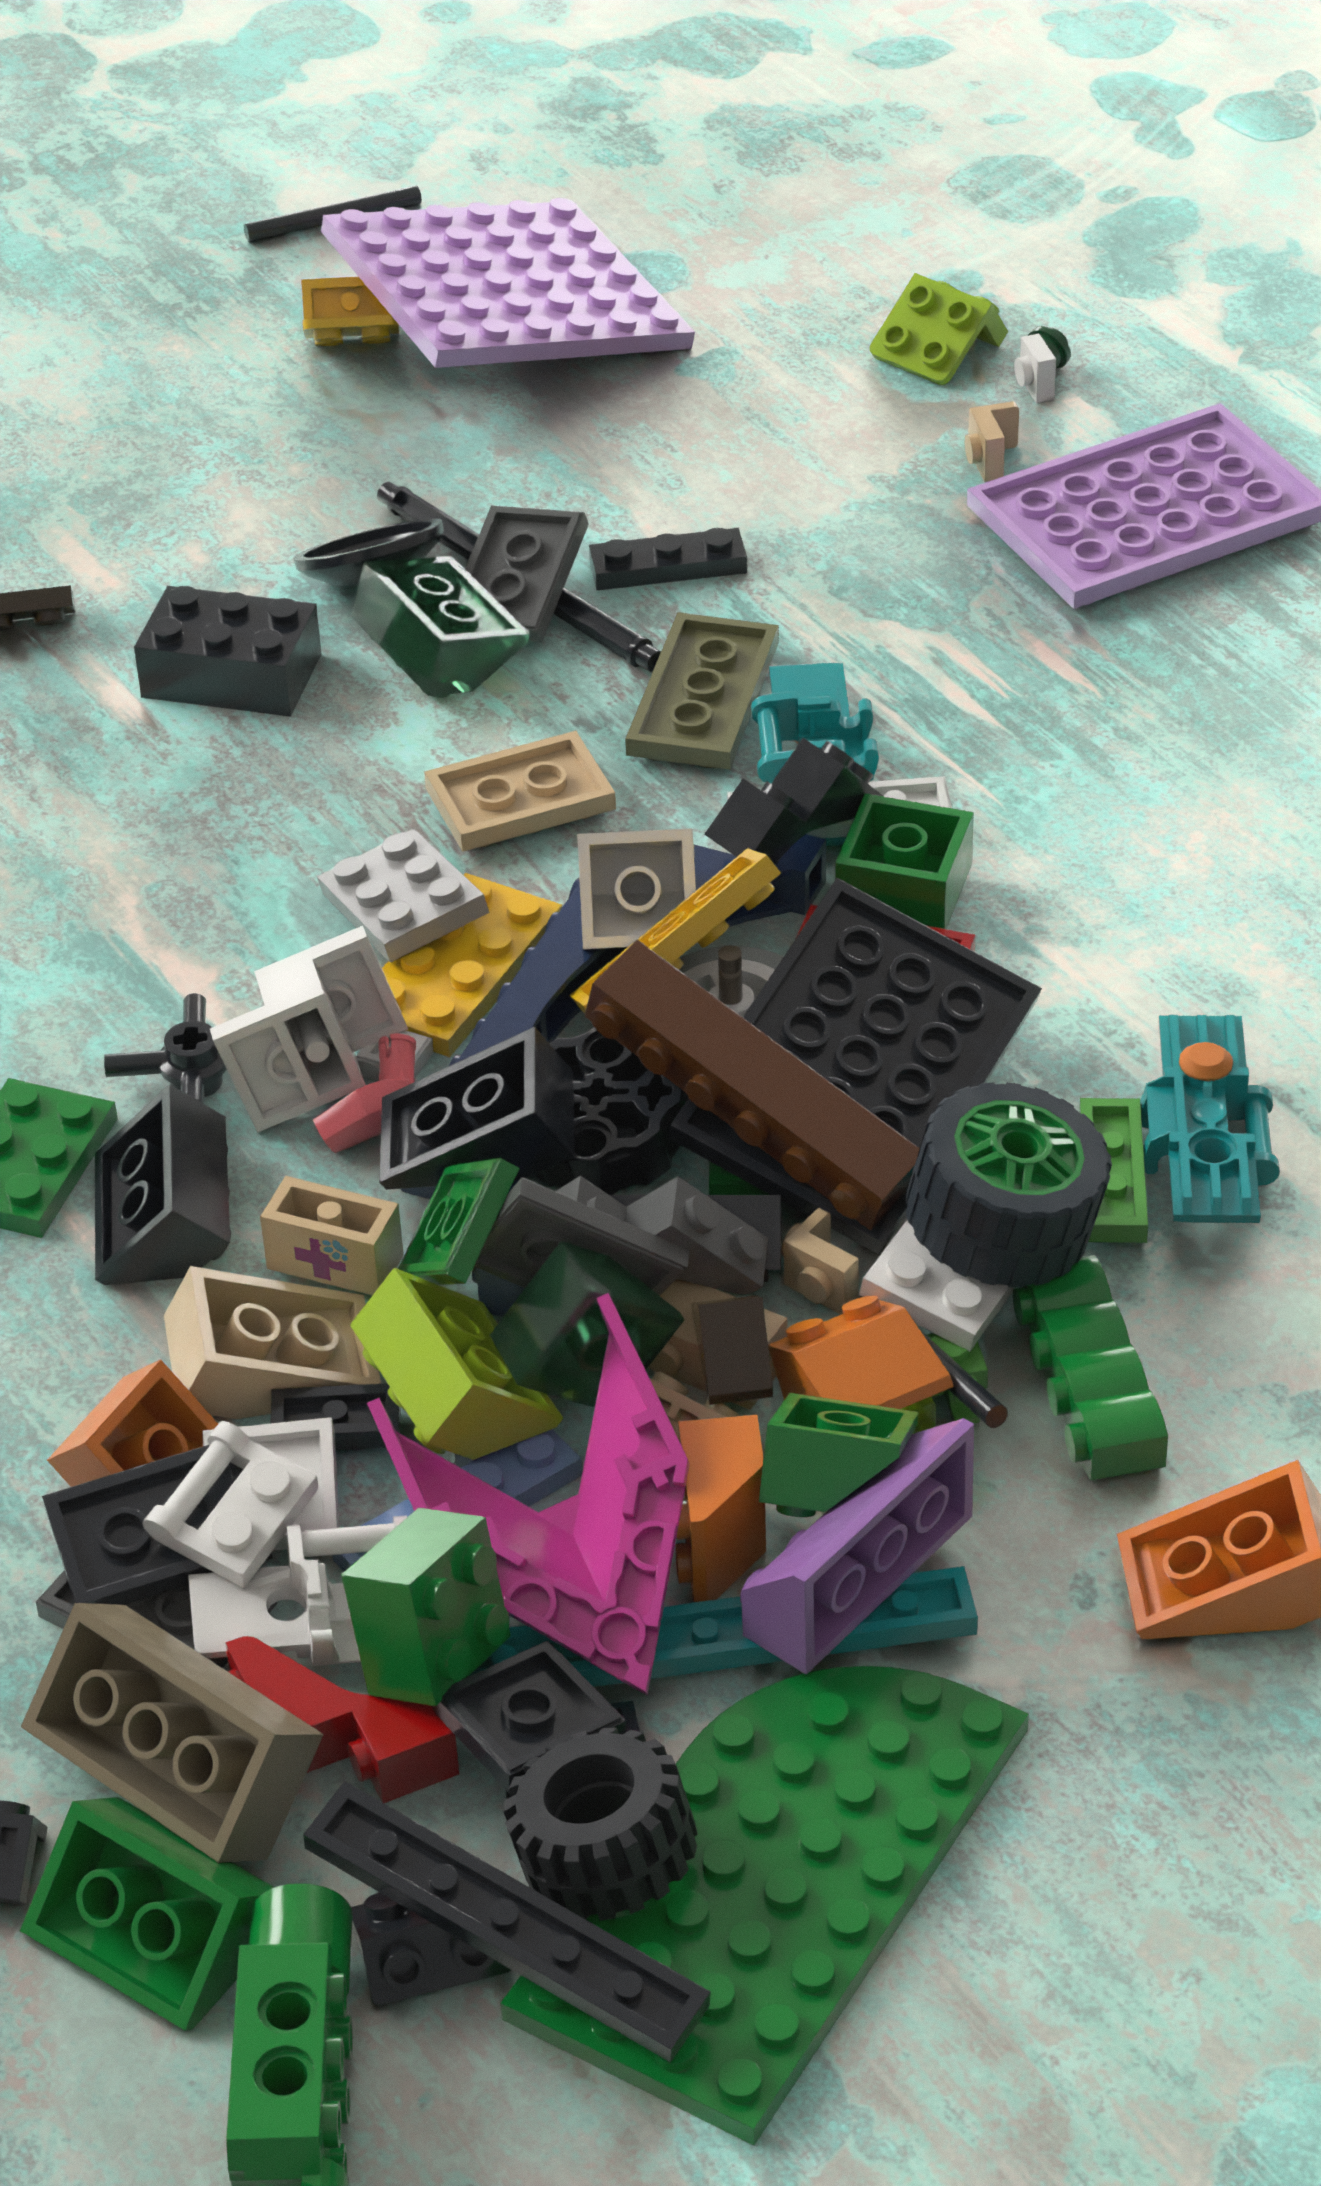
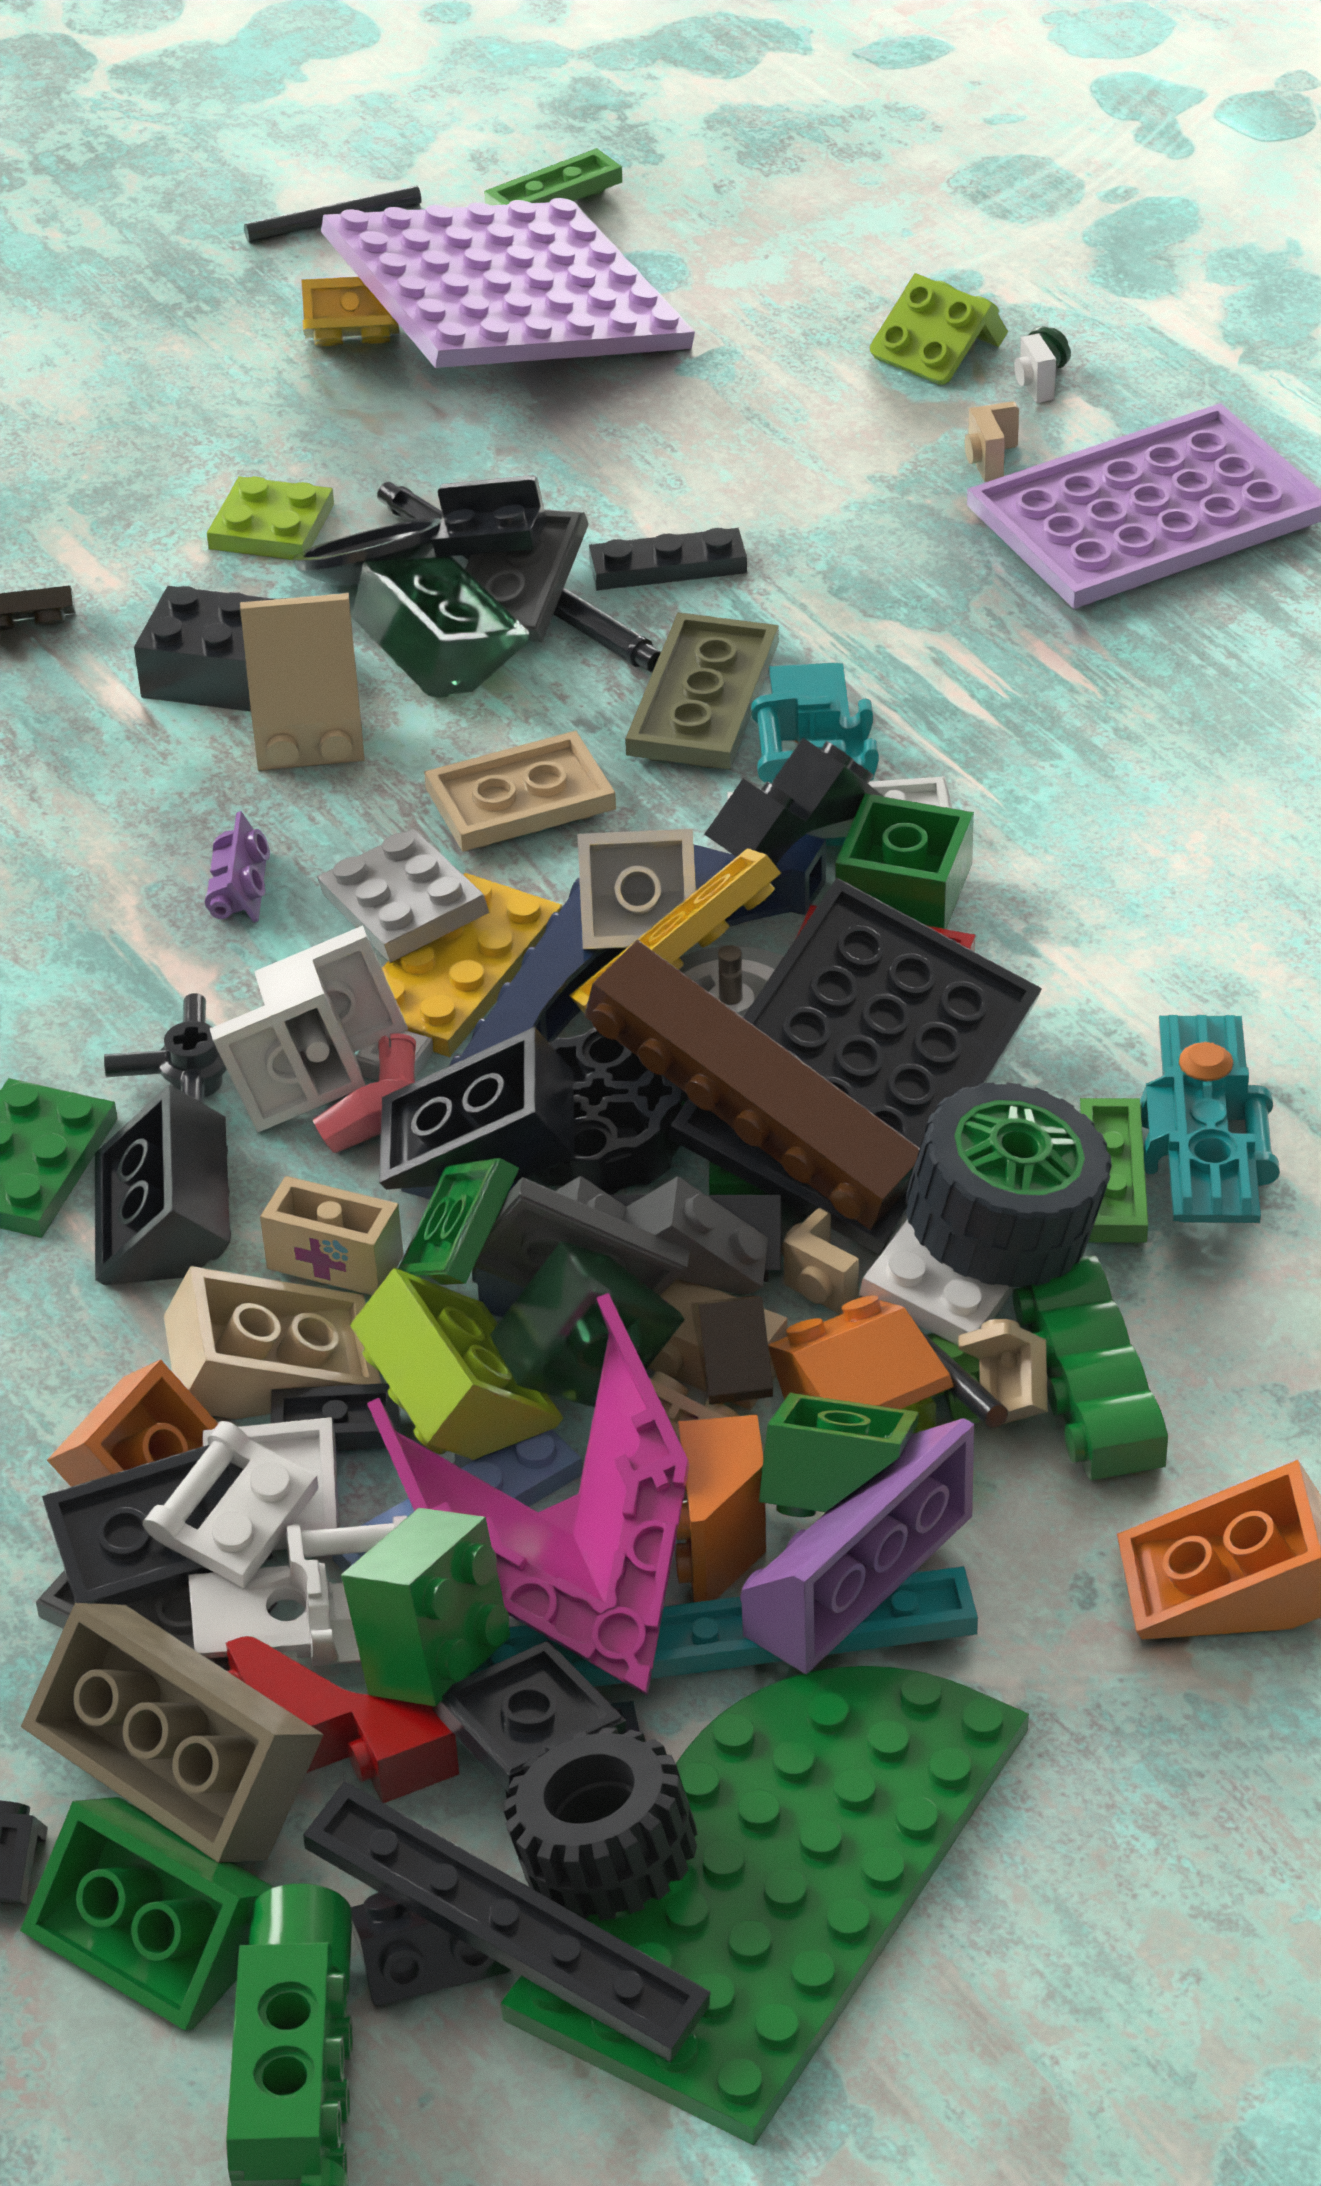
none -> medium lavender hinge [205,811,270,923]
none -> lime plate [207,476,334,560]
none -> tan slope [240,593,365,771]
none -> black bracket [431,475,547,558]
none -> bright green plate [484,148,623,206]
none -> tan bracket [958,1319,1048,1424]

